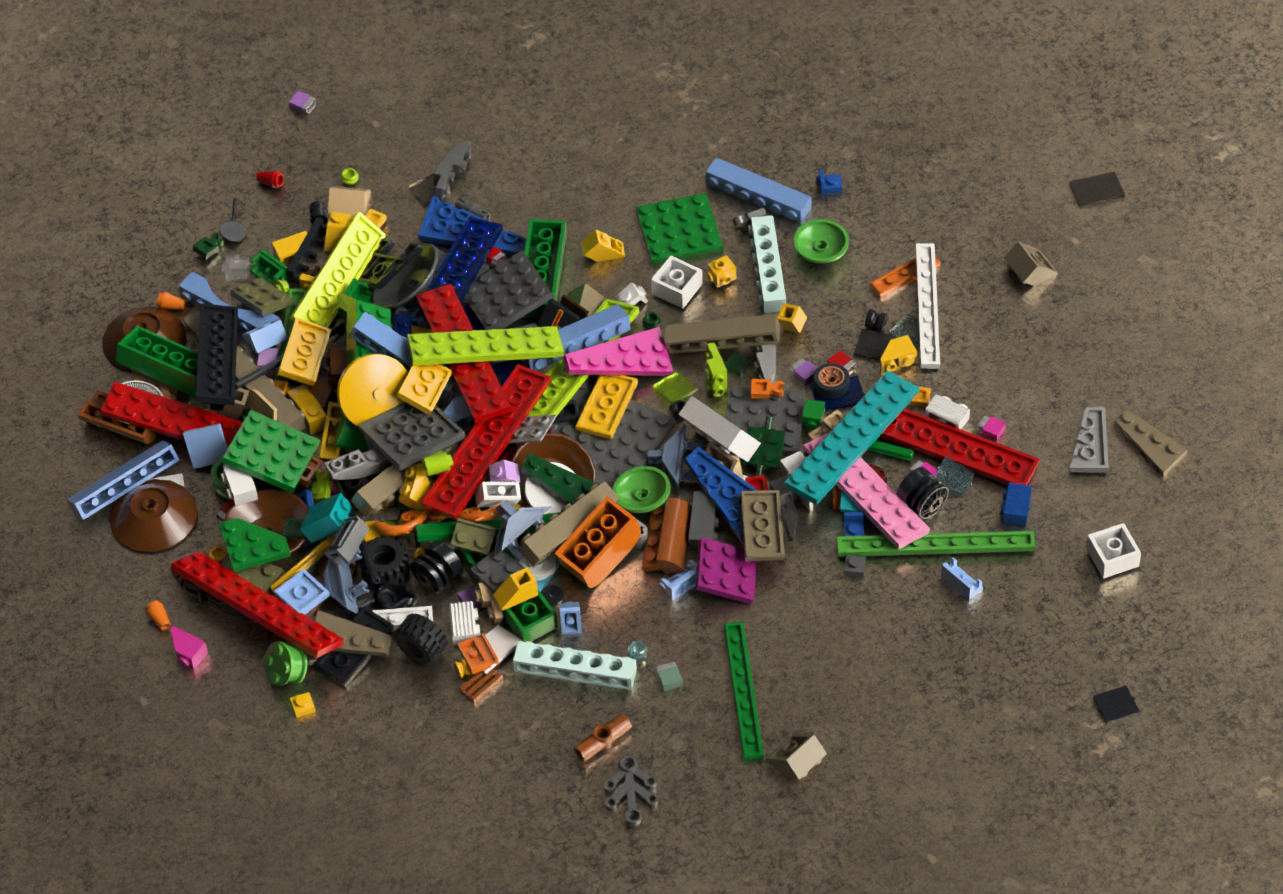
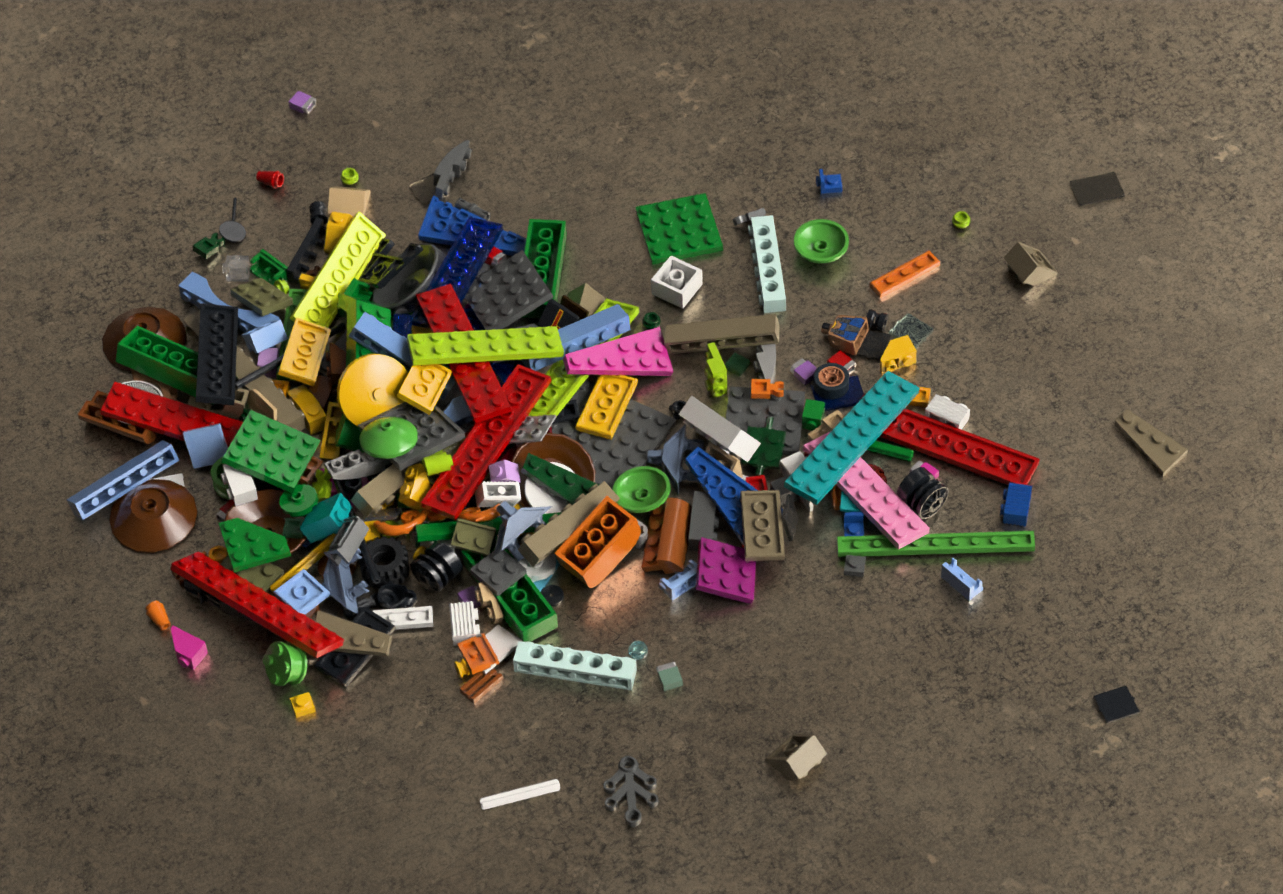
orange cone [157,292,185,311] -> none
yellow slope [272,231,307,267] -> none
yellow plate [365,209,387,229] -> none
black tyre [393,613,448,665] -> none
yellow slope [493,567,538,611] -> none
light blue slope [559,602,582,634] -> none
dark orange piece [573,713,632,762] -> none
yellow slope [581,229,625,262] -> none
white bracket [615,282,648,305] -> none
clear neon green piece [653,371,698,404] -> none
medium blue brick [706,158,811,223] -> none
yellow brick [706,255,736,288] -> none
green tile [724,622,764,762] -> none
yellow brick [777,303,807,333] -> none
white plate [915,243,940,369] -> none
clear light blue piece [935,456,975,496] -> none
dark pink piece [976,416,1006,442] -> none
light grey wing [1069,407,1109,473] -> none
white brick [1086,523,1141,579] -> none
none -> green plate [279,484,319,517]
none -> bright green dish [359,417,418,459]
none -> white axle [480,779,560,810]
none -> torso [821,315,869,356]
none -> lime plate [952,211,970,228]

